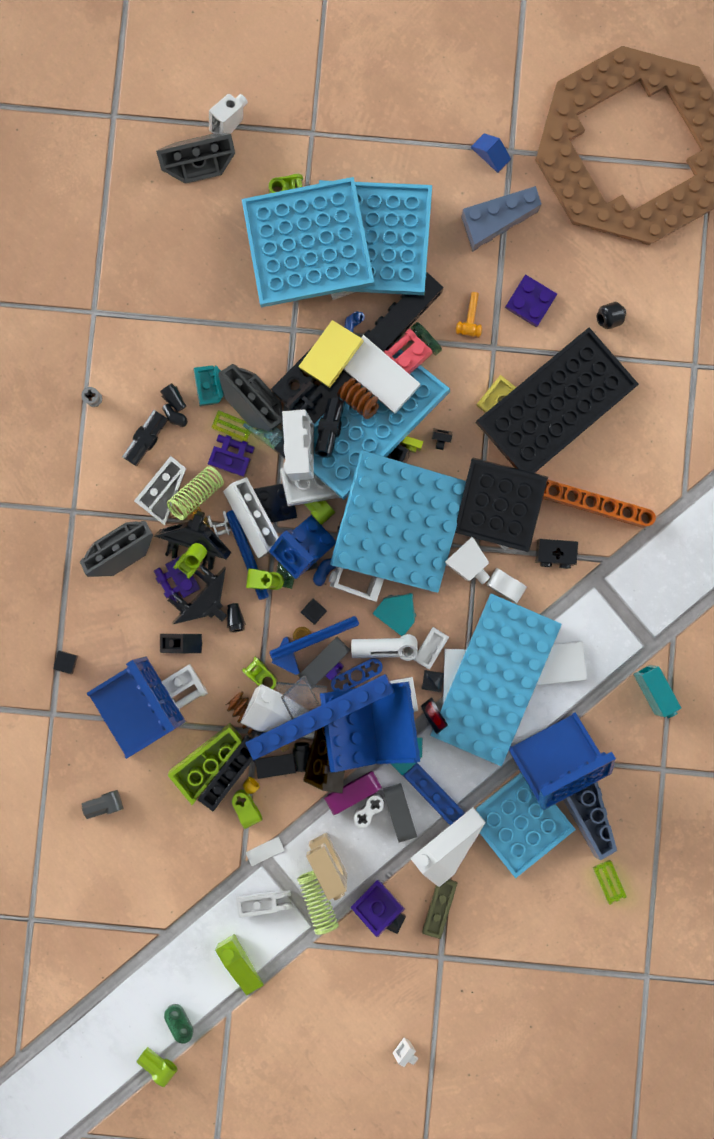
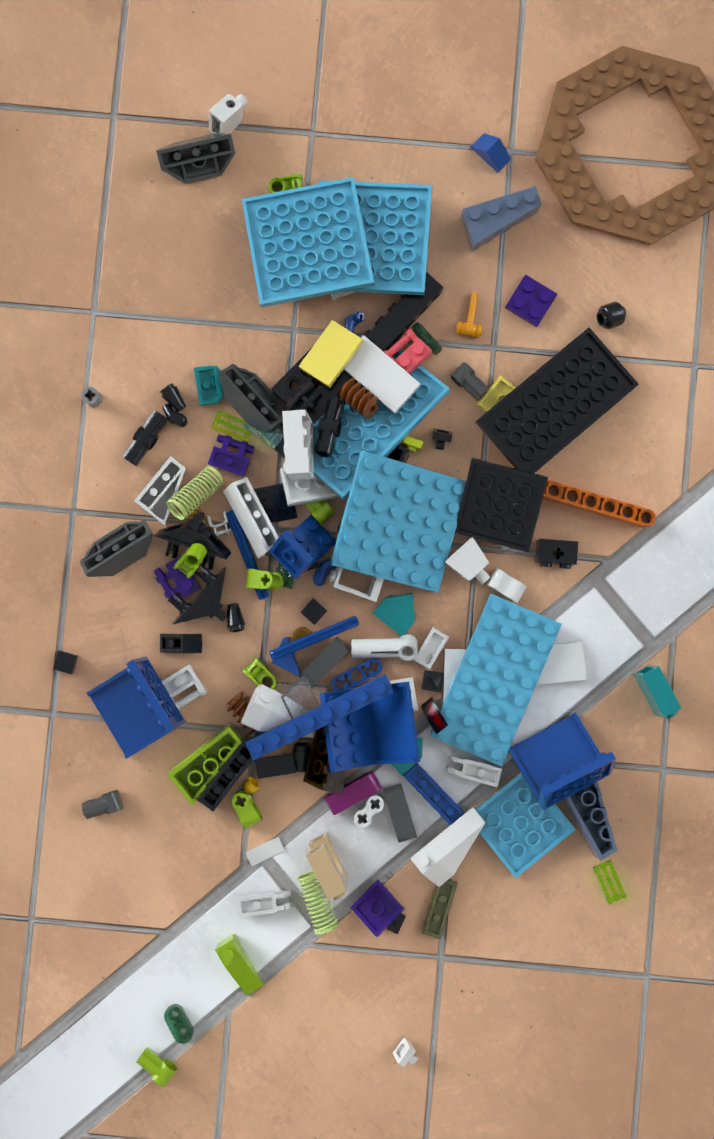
dark purple tile [325,661,344,680] -> none
none -> white hinge [445,755,502,787]
none -> dark grey piece [450,362,489,401]

